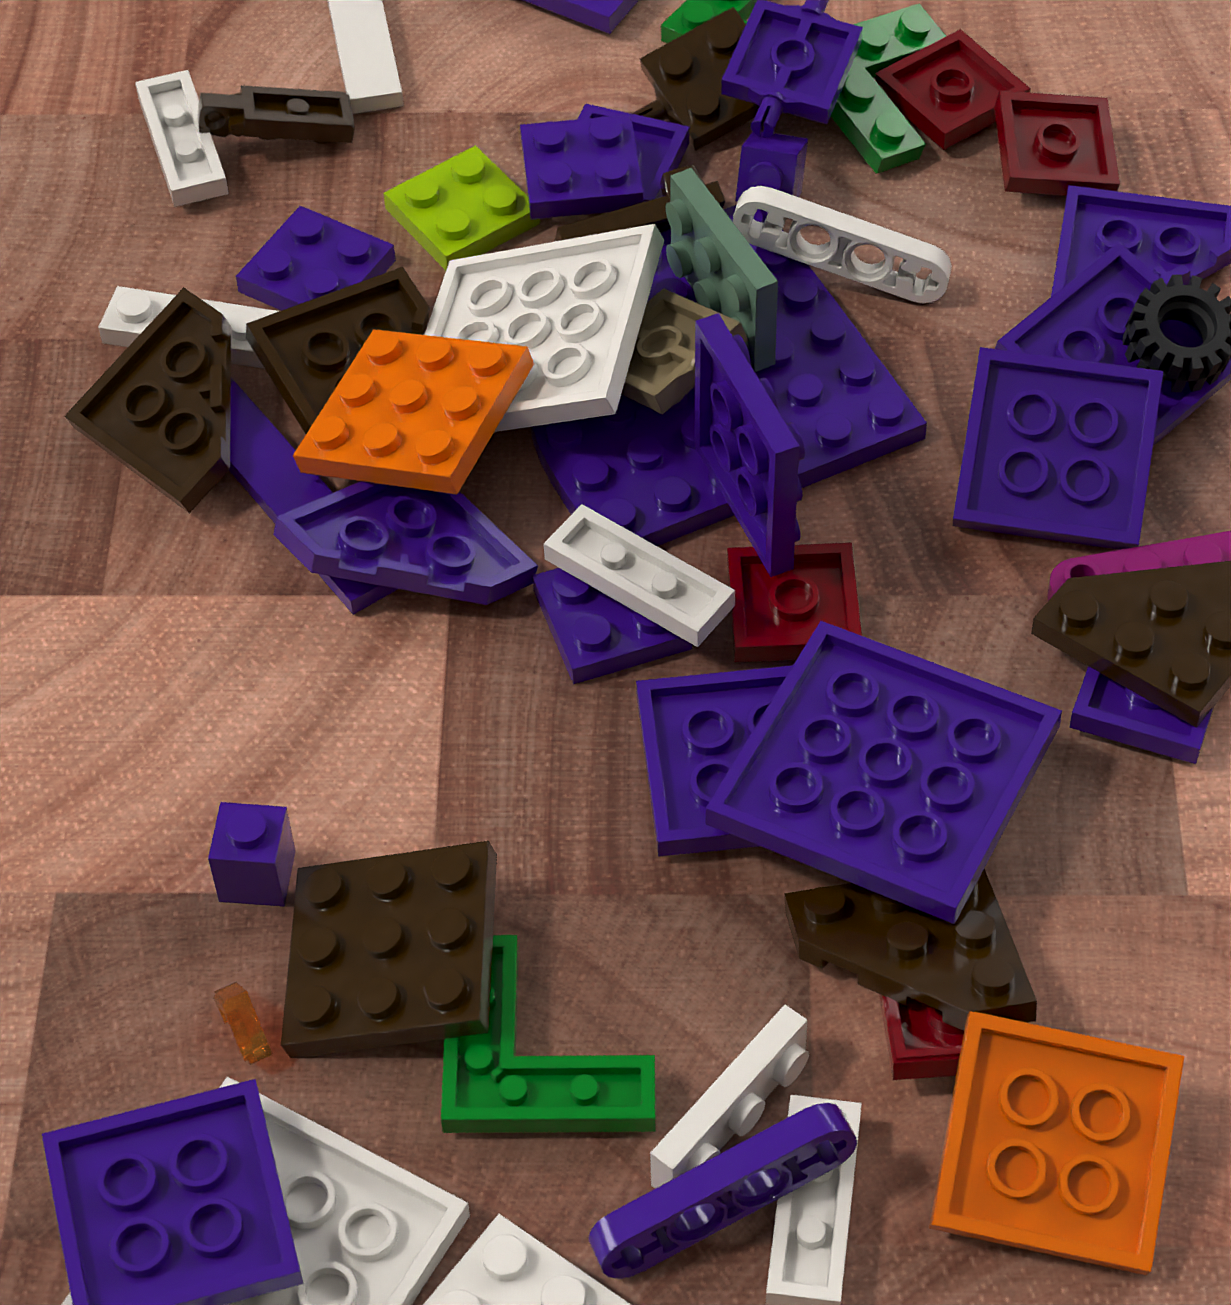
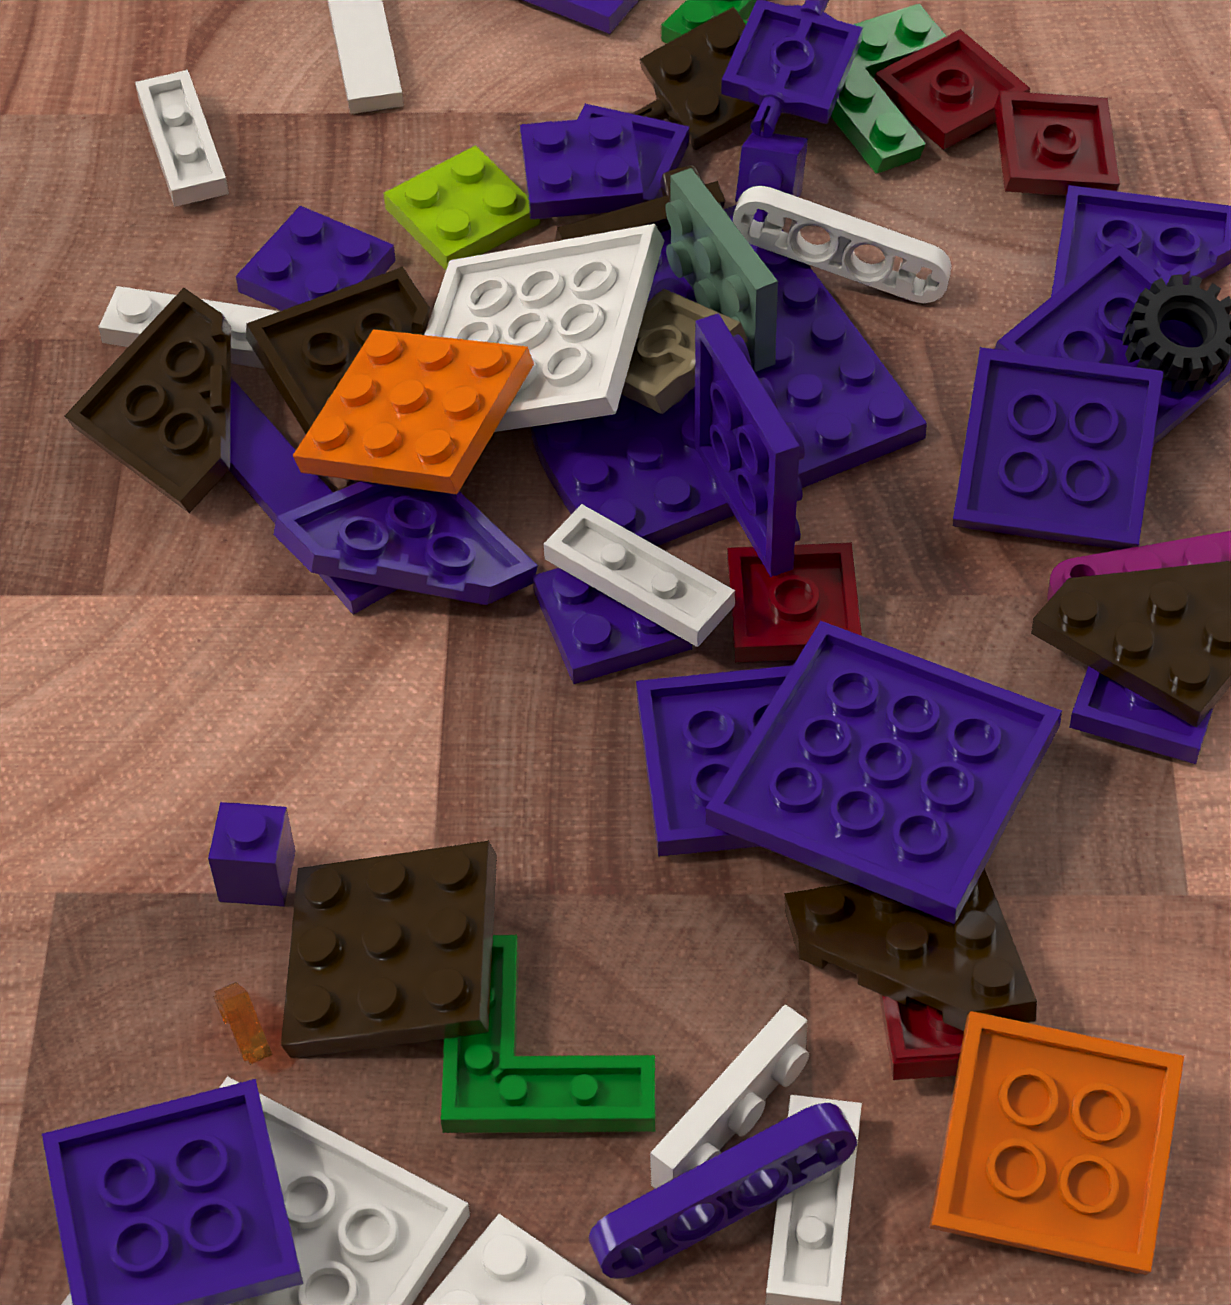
dark brown hinge [198,85,355,144] -> none

